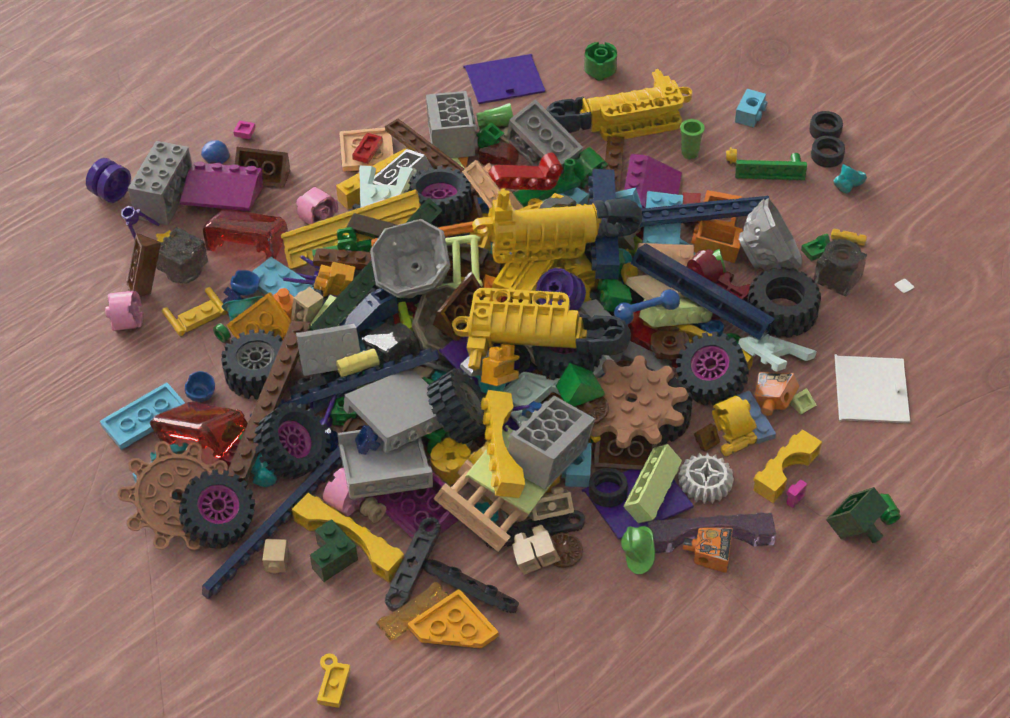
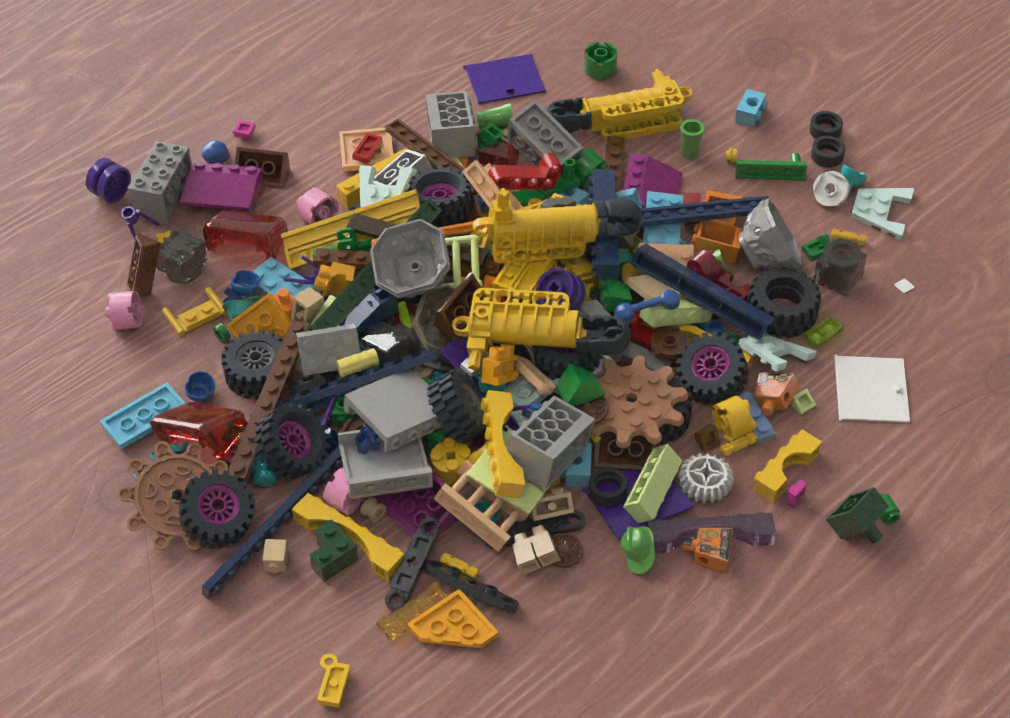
none -> yellow axle [440,553,479,579]
none -> light nougat plate [514,356,556,396]
none -> clear neon green plate [803,315,844,349]
none -> white plate [813,171,850,207]
none -> light aqua wing [851,188,914,240]

